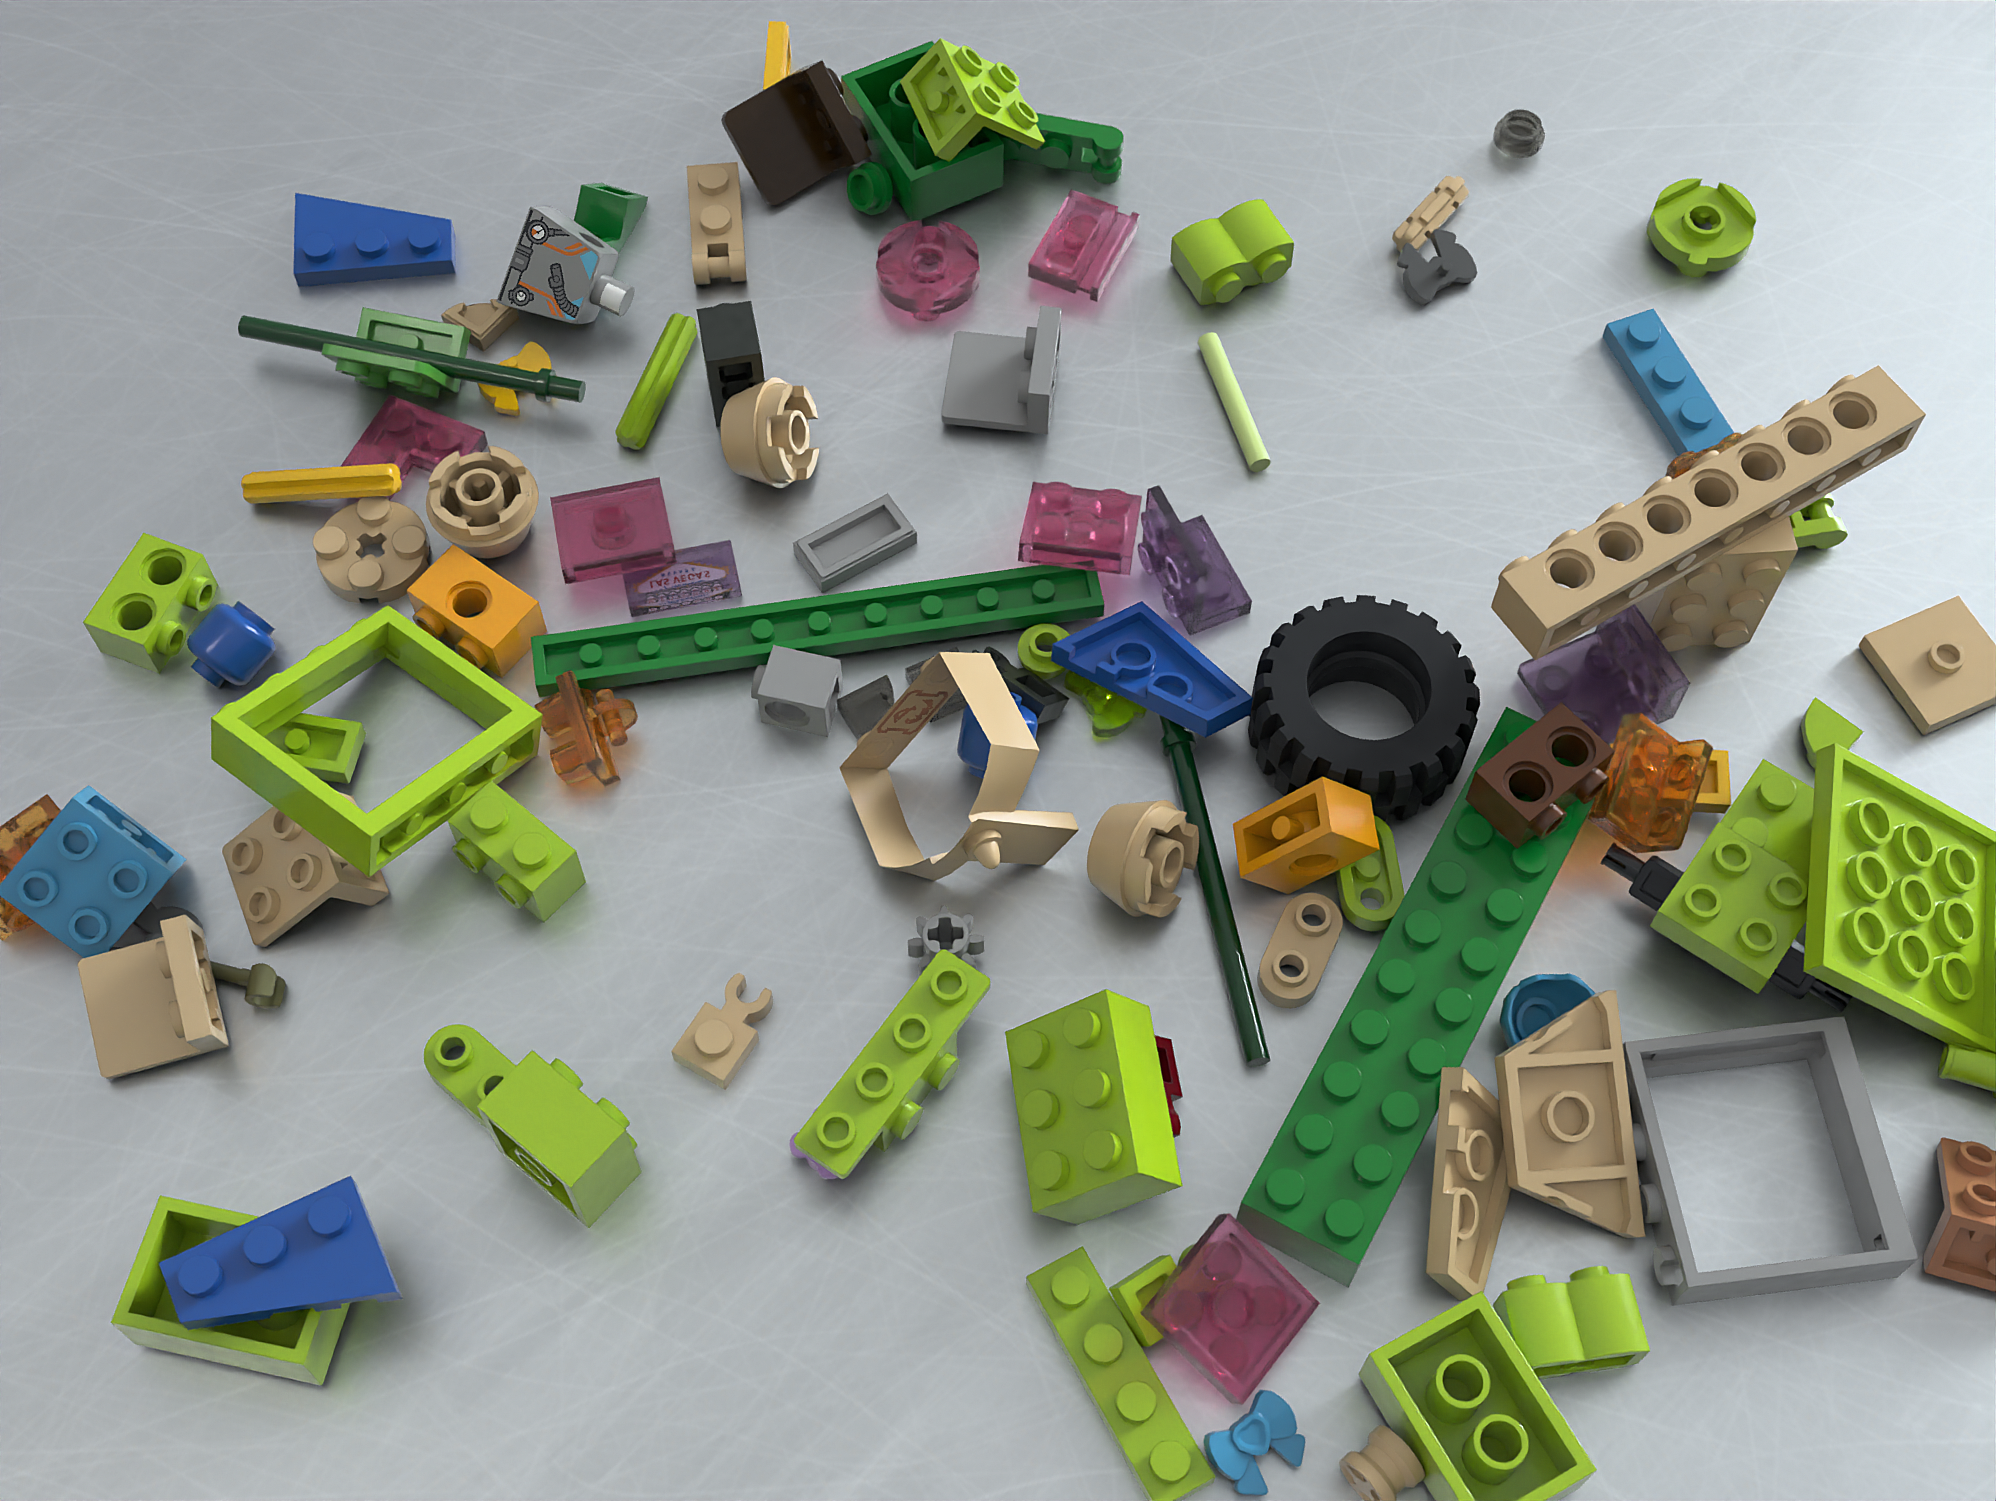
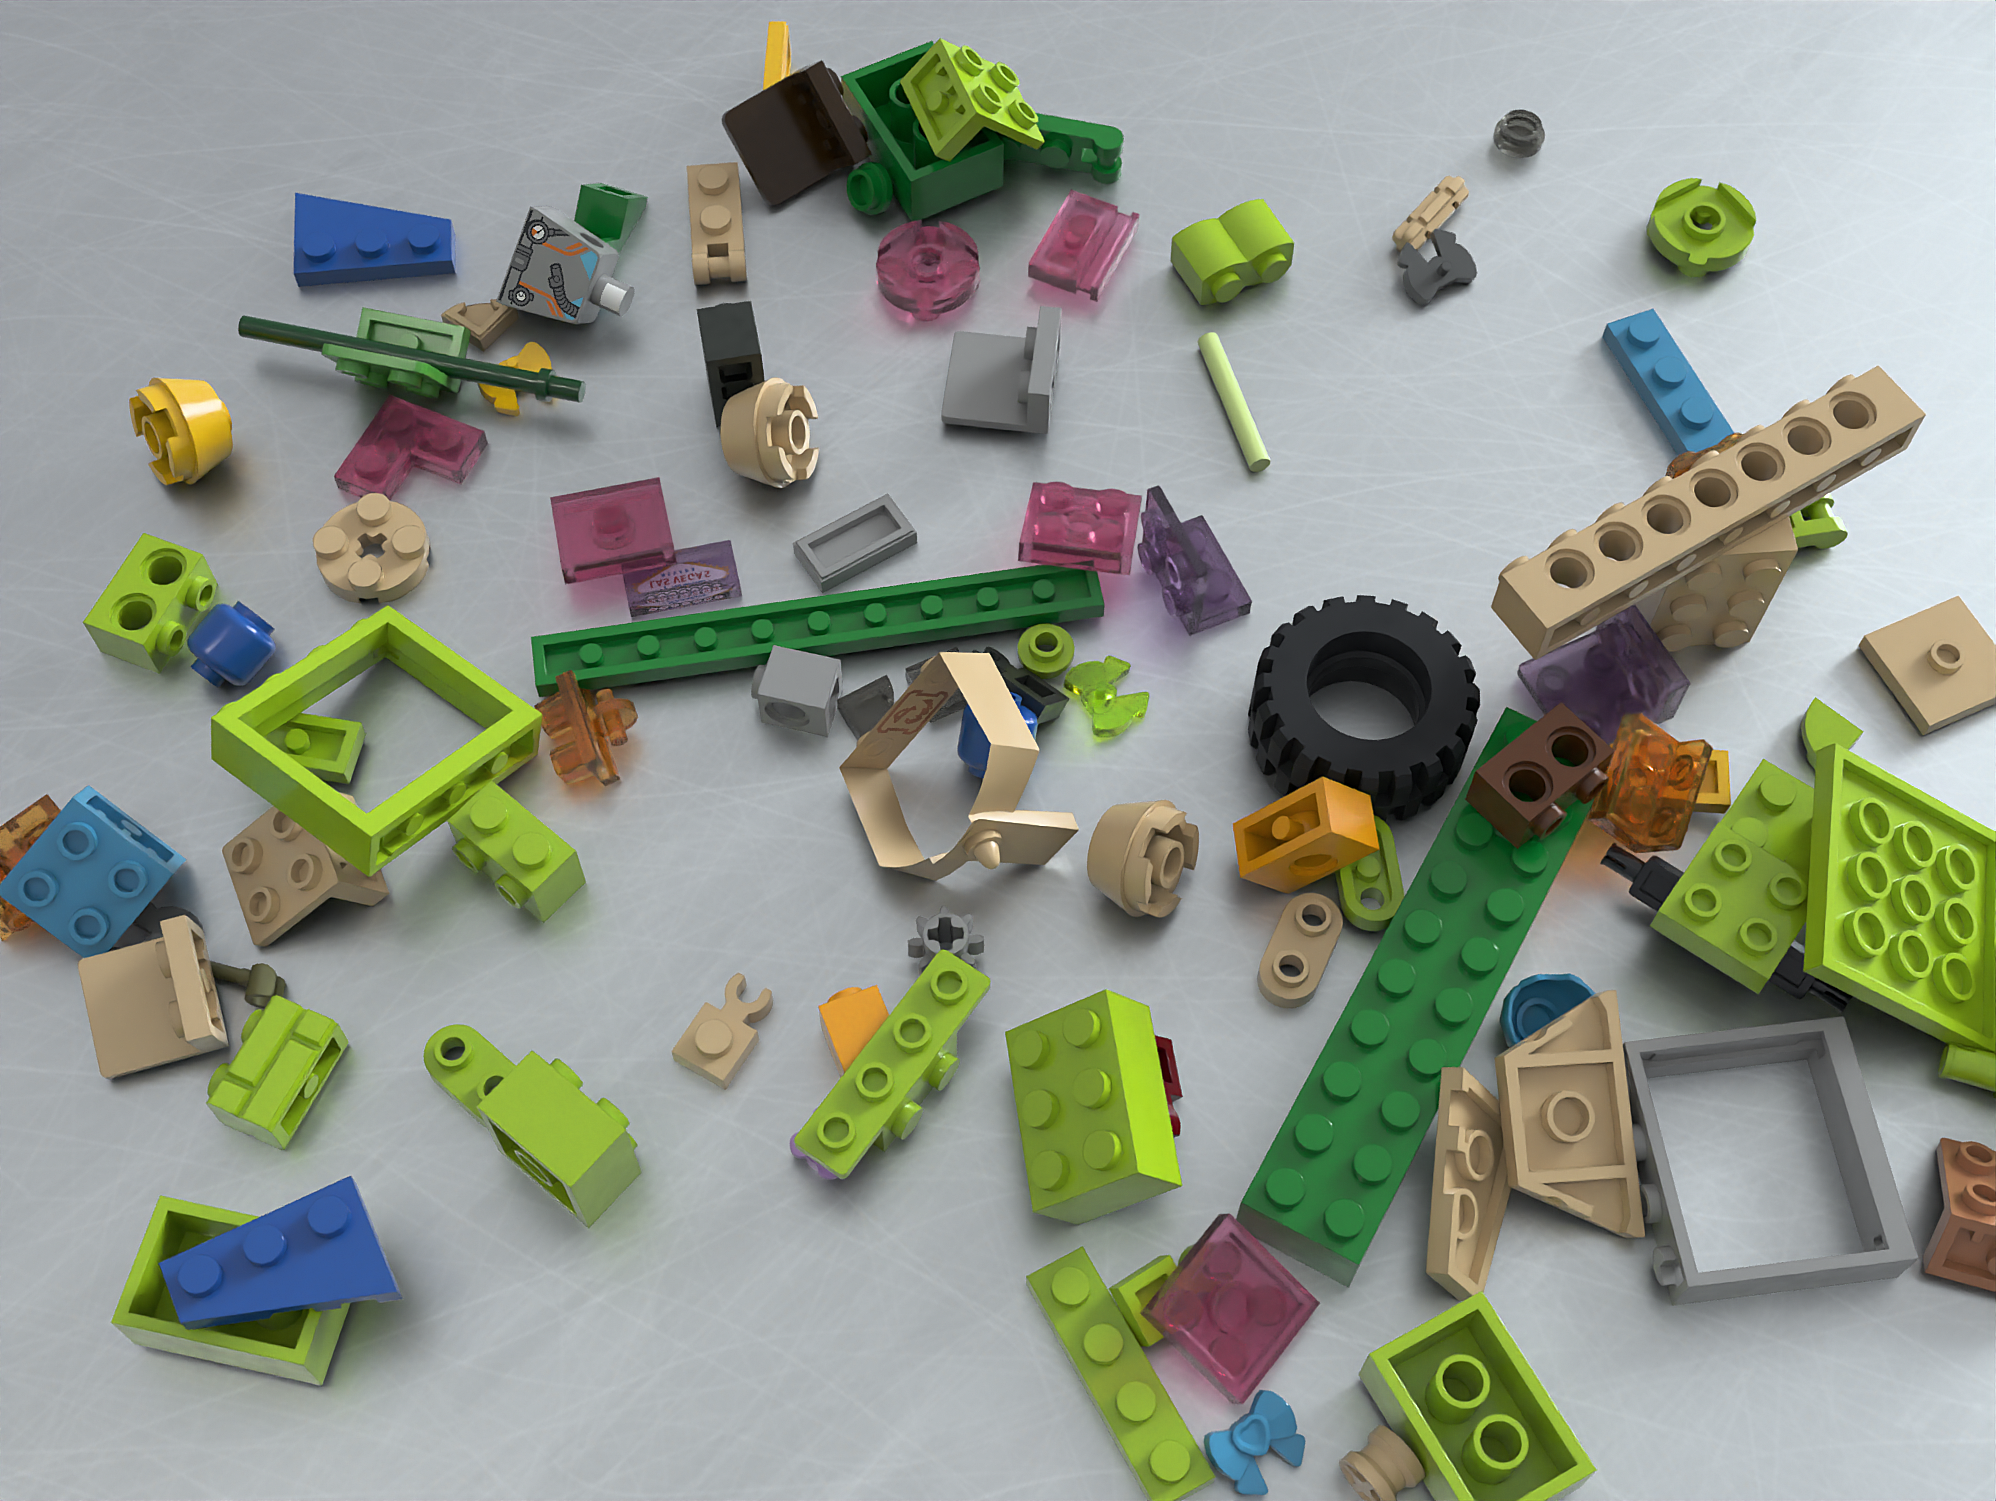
yellow axle [241,463,402,504] -> none
light orange brick [407,544,547,678] -> none
tan cone [426,446,539,558] -> none
lime axle [615,313,698,450] -> none
blue wing [1051,601,1253,738] -> none
dark green bar [1159,715,1270,1067] -> none
lime brick [1493,1266,1650,1380] -> none
none -> yellow cone [129,378,233,485]
none -> lime brick [206,995,349,1150]
none -> light orange brick [818,985,889,1078]

